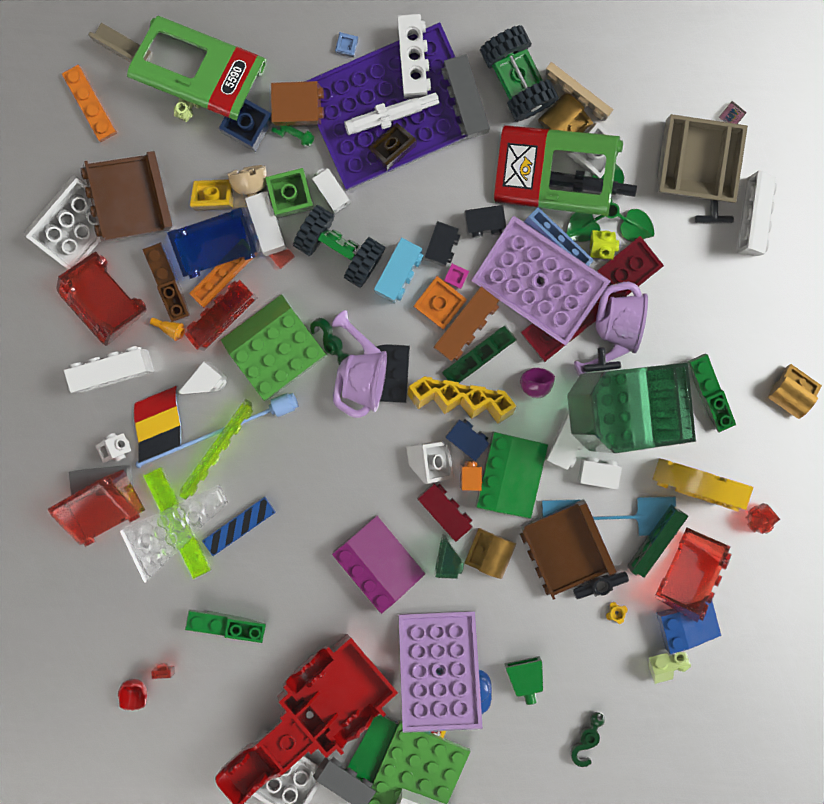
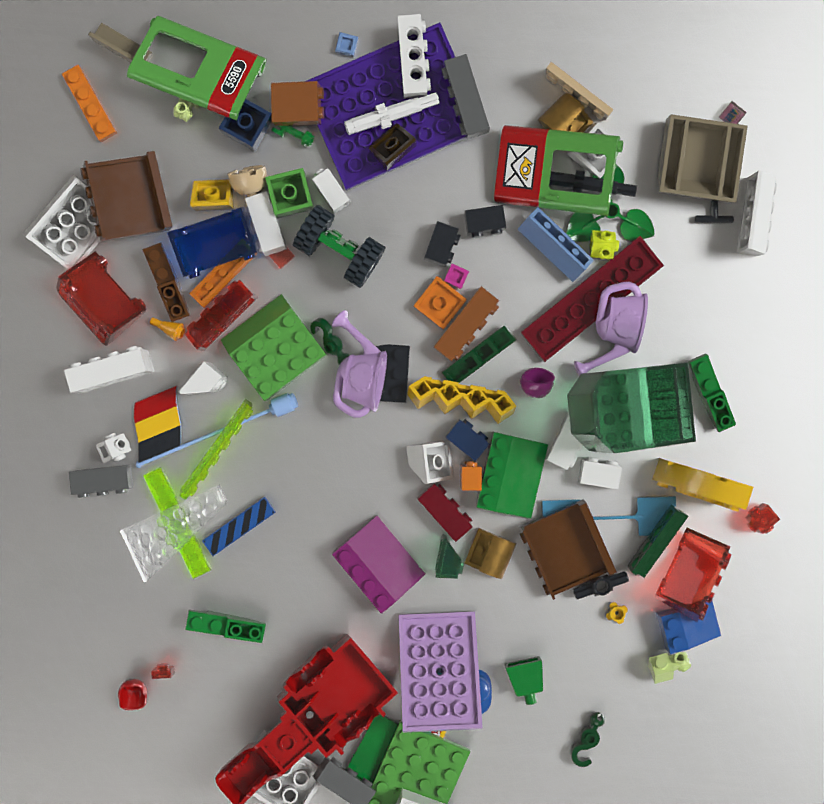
clear red windscreen [48,469,145,547] -> none
medium azure brick [374,237,424,303] -> none
lavender piece [472,216,611,346] -> none
black plate [480,25,559,122] -> none
black piece [583,347,622,372] -> none
pearl gold brick [767,364,822,419] -> none

